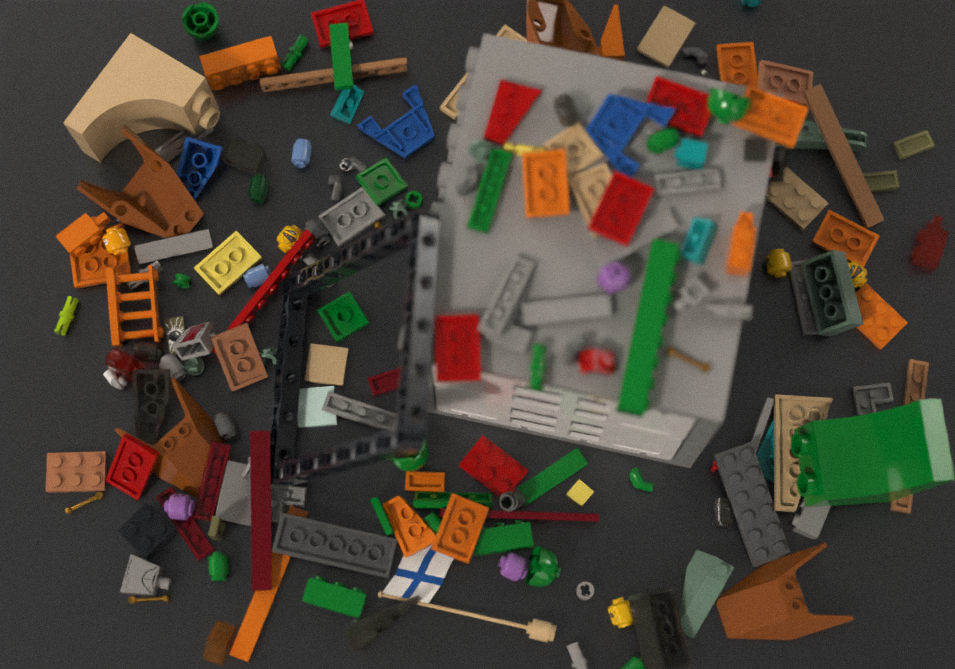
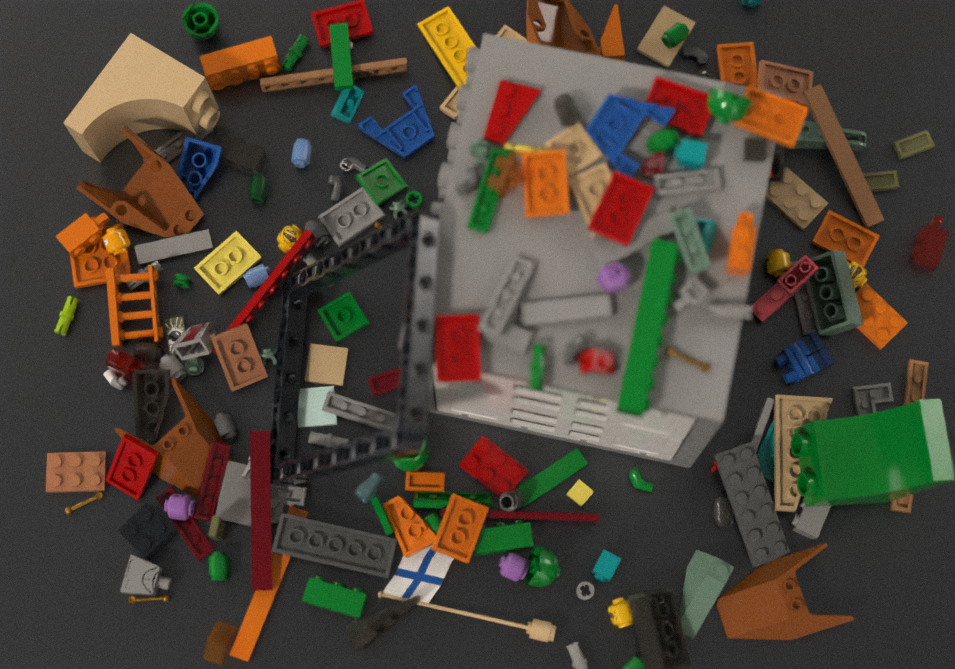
none -> light grey pin [308,431,349,448]
none -> clear light blue cone [354,473,382,503]
none -> yellow plate [417,6,476,89]
none -> clear orange hips [487,153,526,198]
none -> teal brick [592,550,621,583]
none -> dark red tile [642,151,664,177]
none -> green brick [661,22,689,49]
none -> sand green plate [669,207,711,276]
none -> coral slope [751,255,819,323]
none -> blue hips [773,331,835,384]

